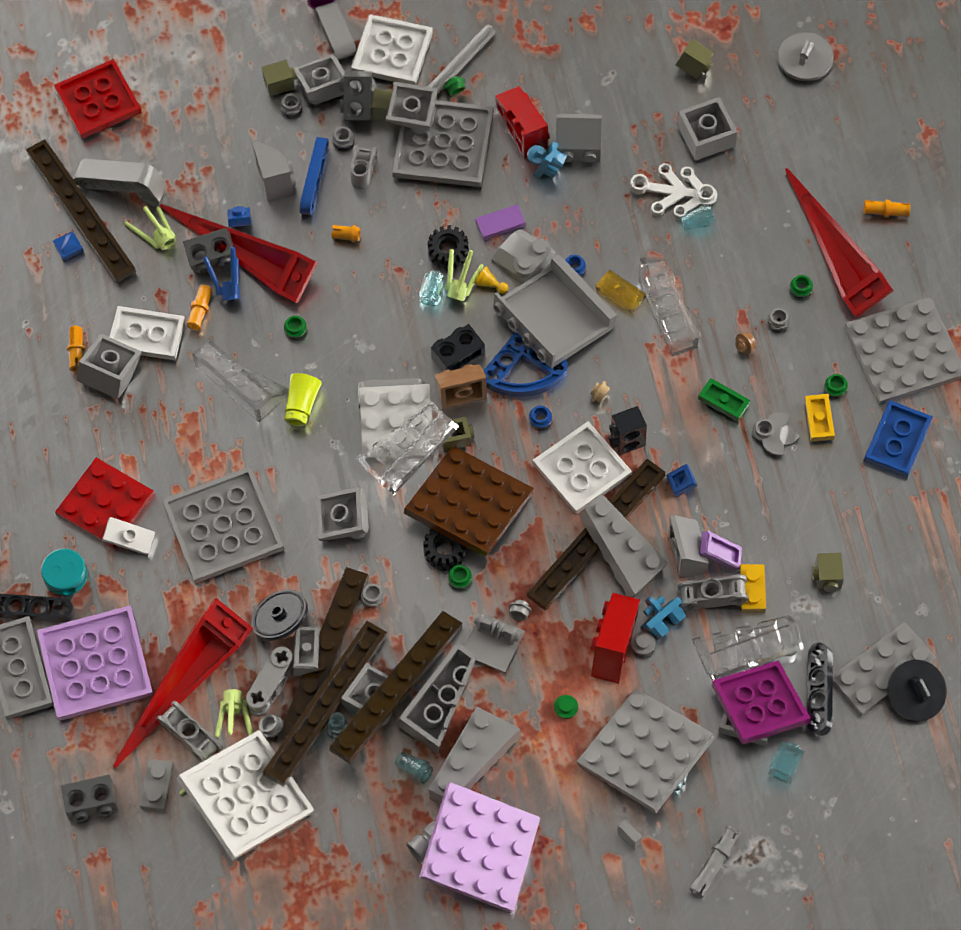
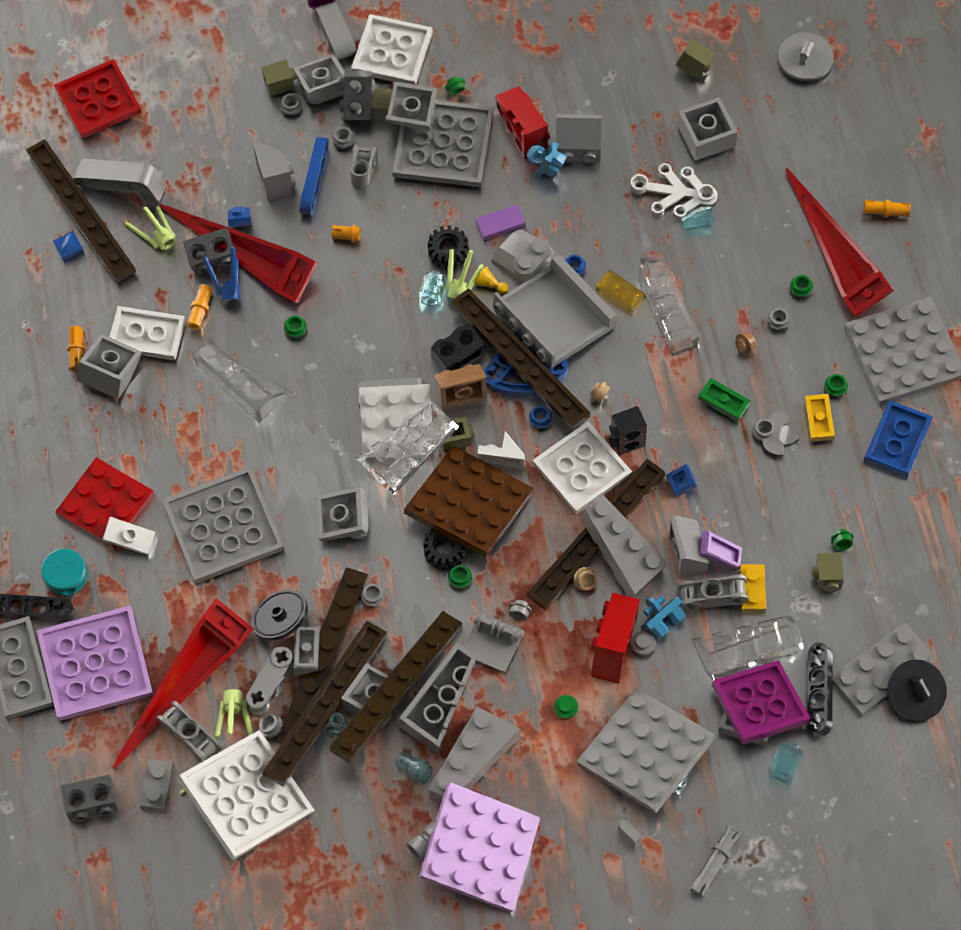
neon yellow plant [284,373,322,427] -> none
light grey axle [428,25,495,94] -> none
none -> dark brown plate [451,288,591,430]
none -> white slope [478,432,525,469]
none -> tan plate [574,567,597,591]
none -> green plate [831,529,854,551]

